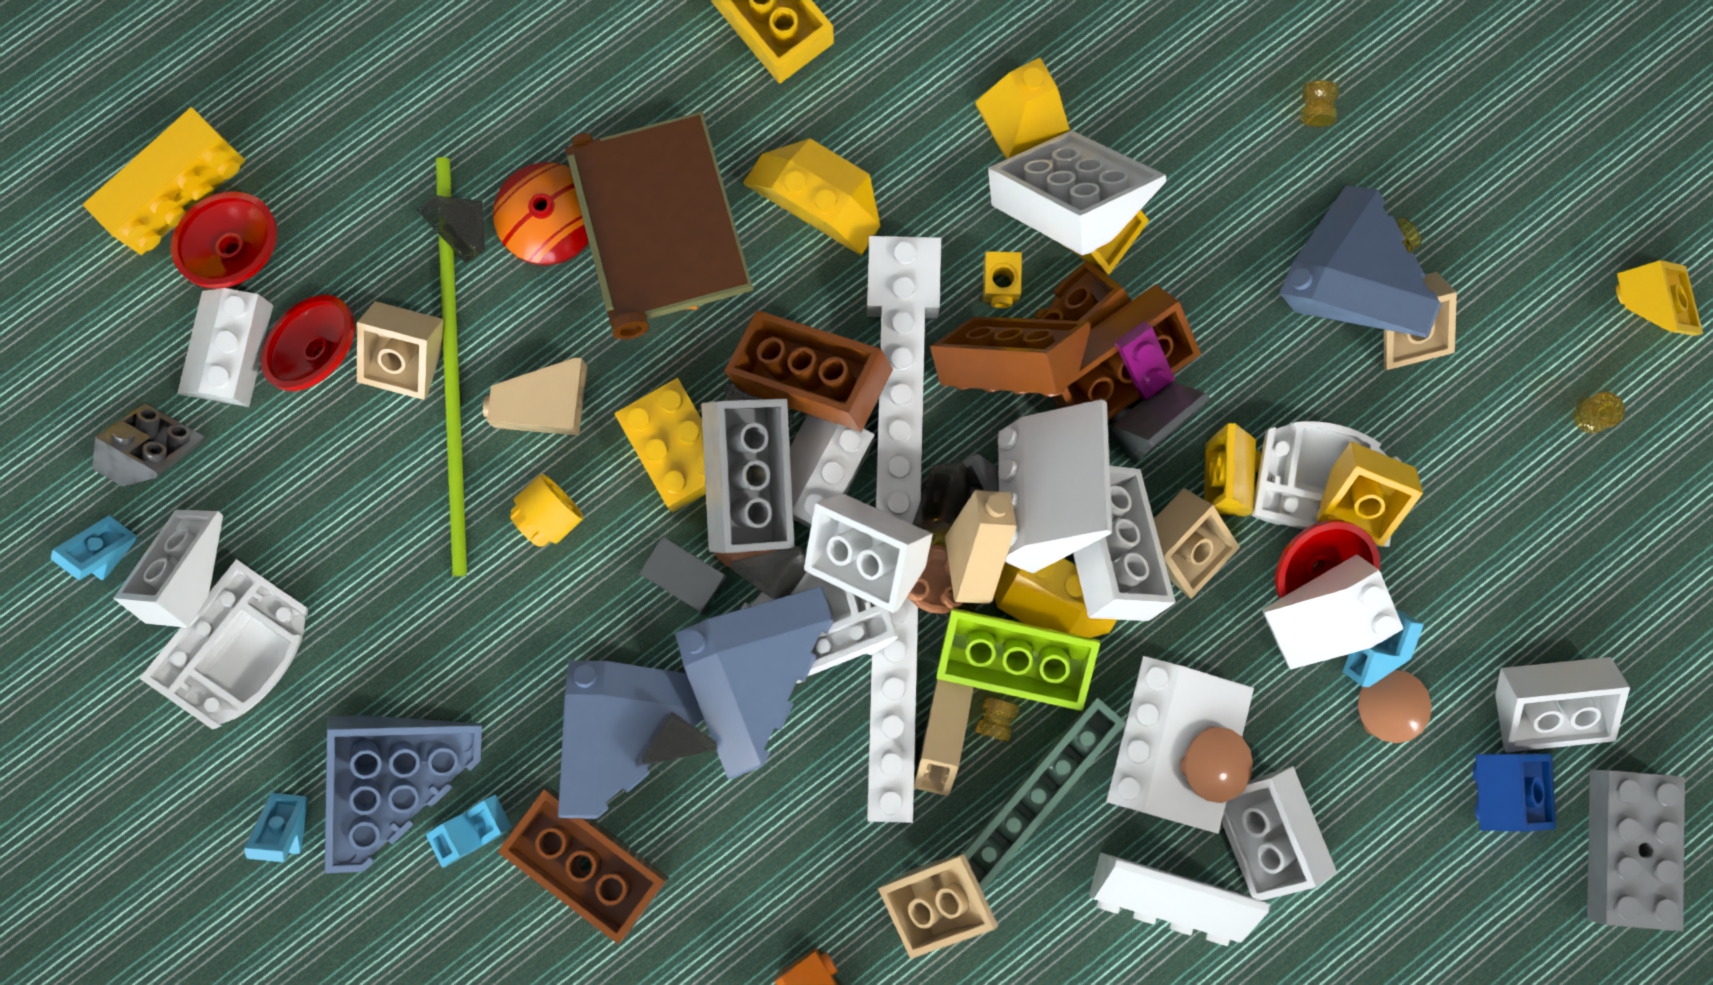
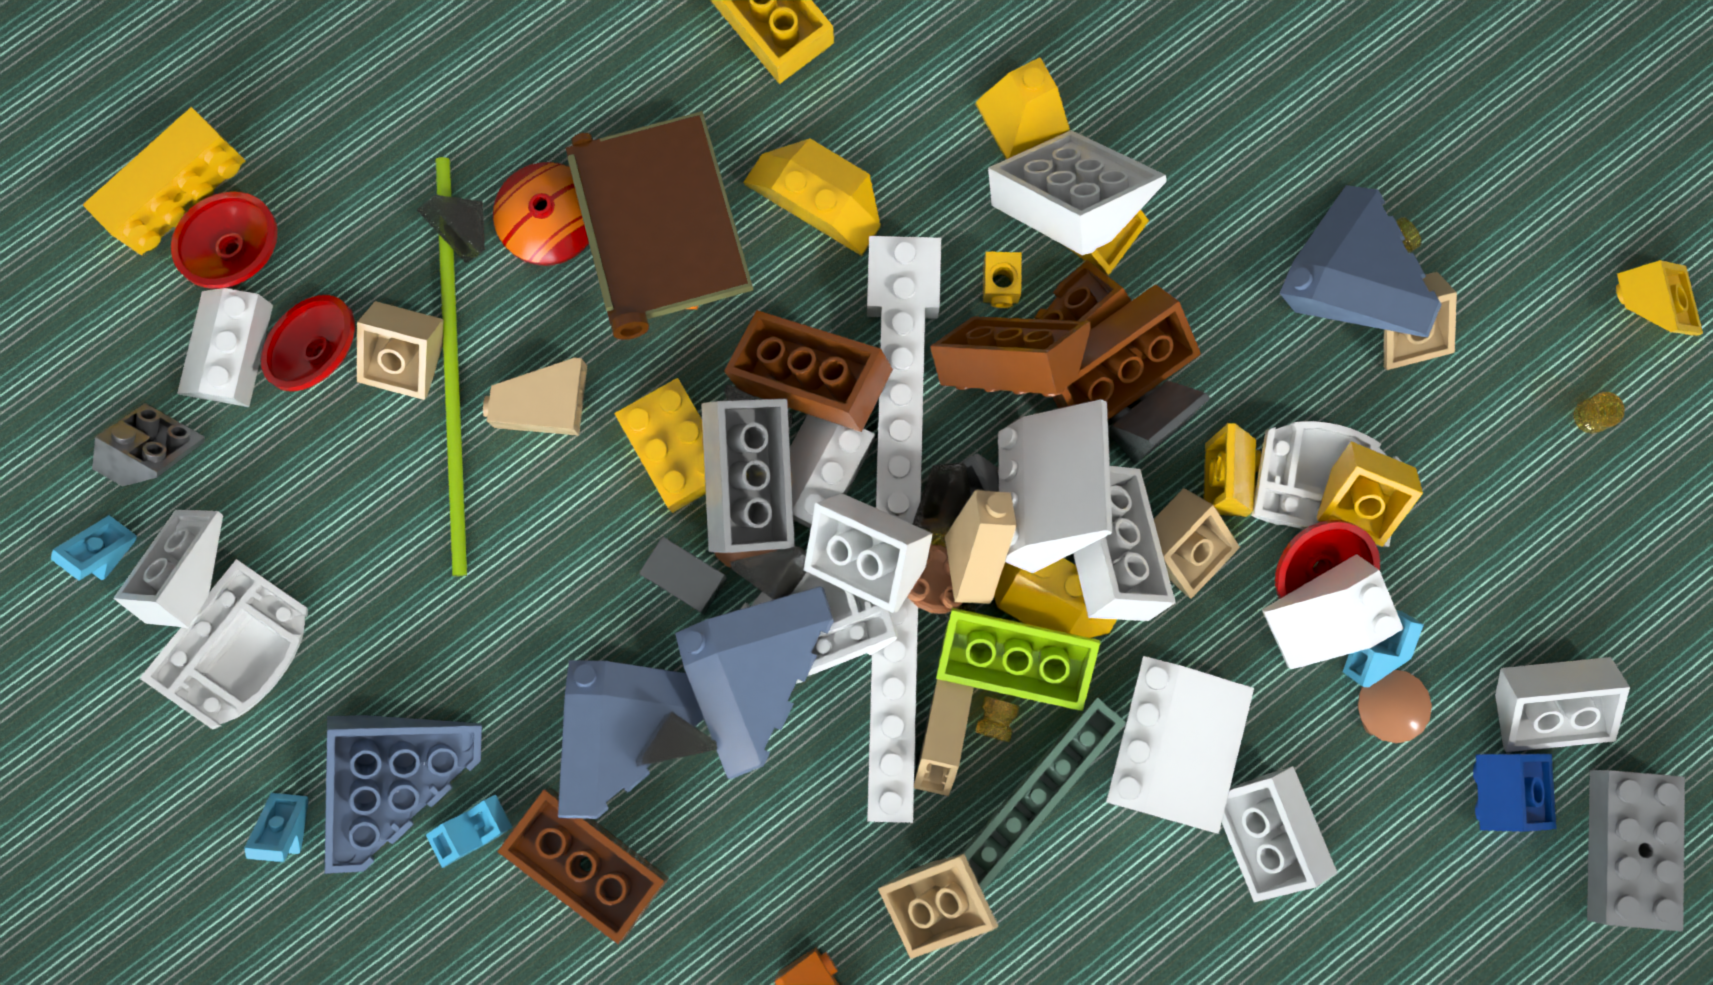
yellow piece [510,473,584,547] -> none
white slope [1089,852,1270,946] -> none
magenta plate [1114,321,1175,400] -> none
nougat dish [1180,726,1253,803] -> none
clear yellow wheel [1301,80,1339,127] -> none

